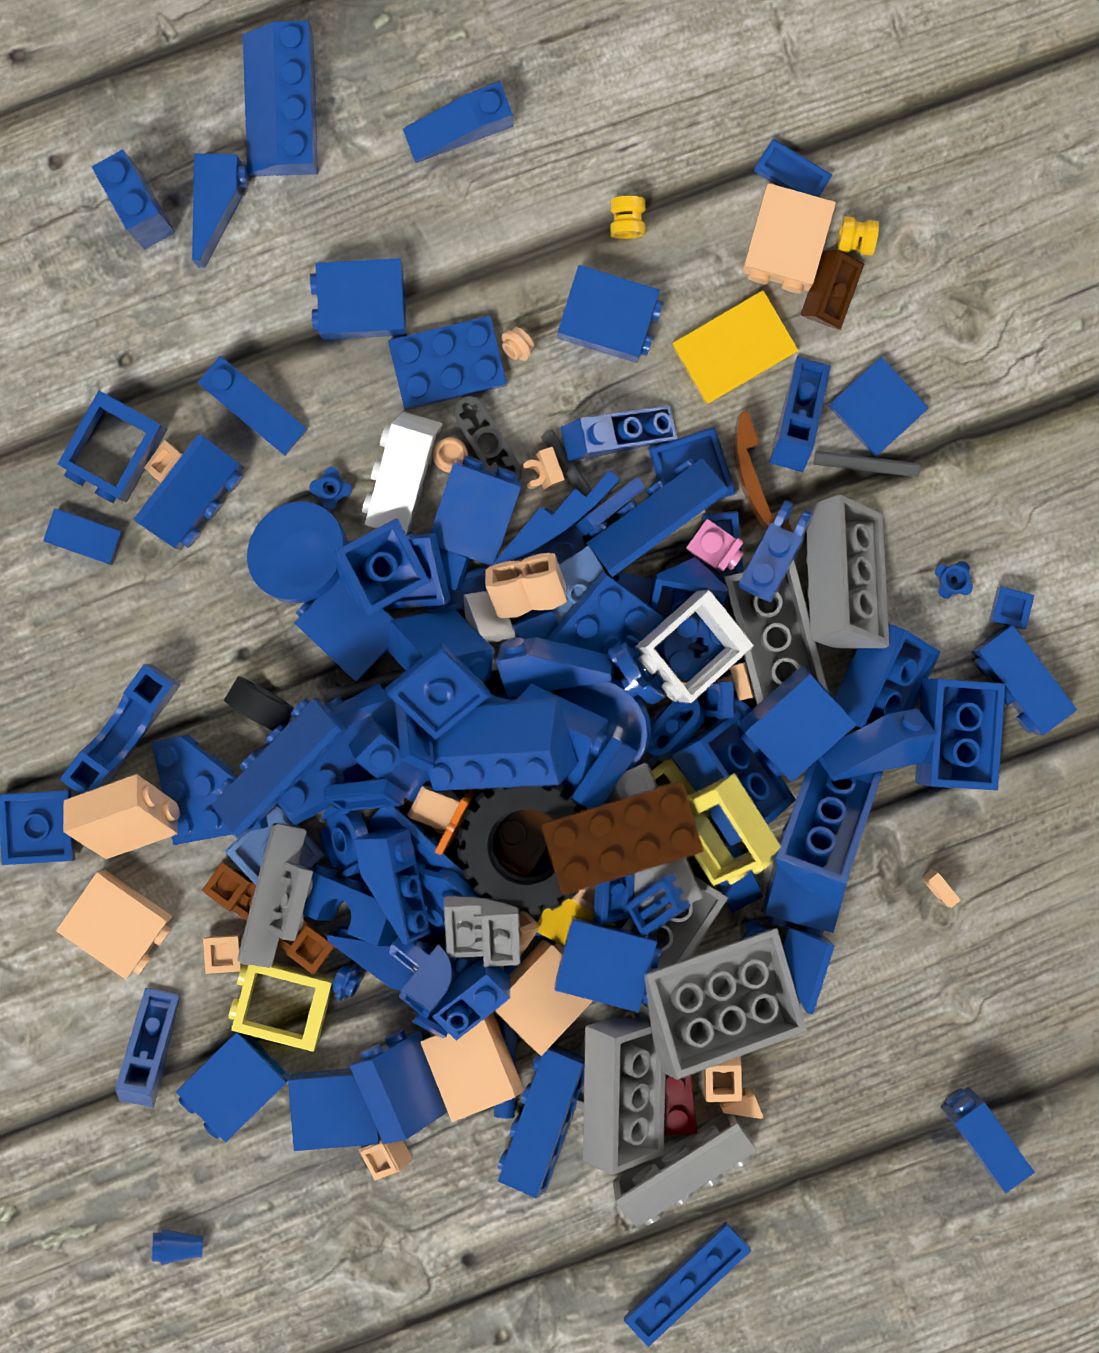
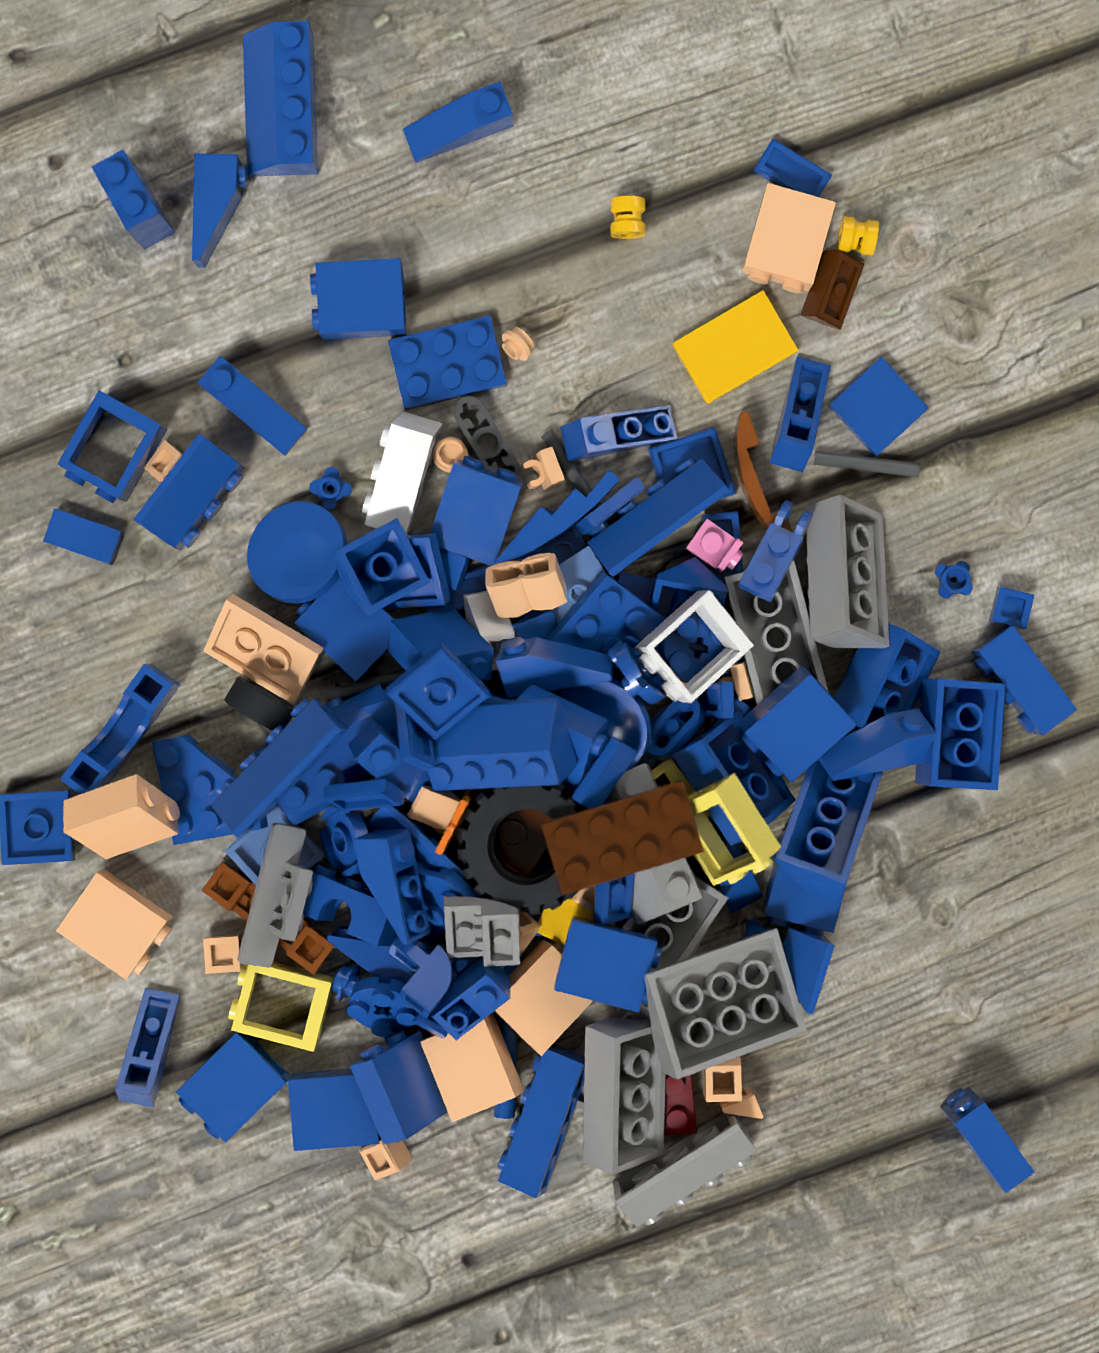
blue cone [152,1229,203,1265] -> none
blue brick [557,265,663,363] -> none
blue plate [624,1222,751,1347] -> none
blue tile [626,873,691,937] -> none
light nougat tile [922,869,960,908] -> none
none -> light nougat plate [203,594,324,705]
none -> blue plate [347,977,417,1037]

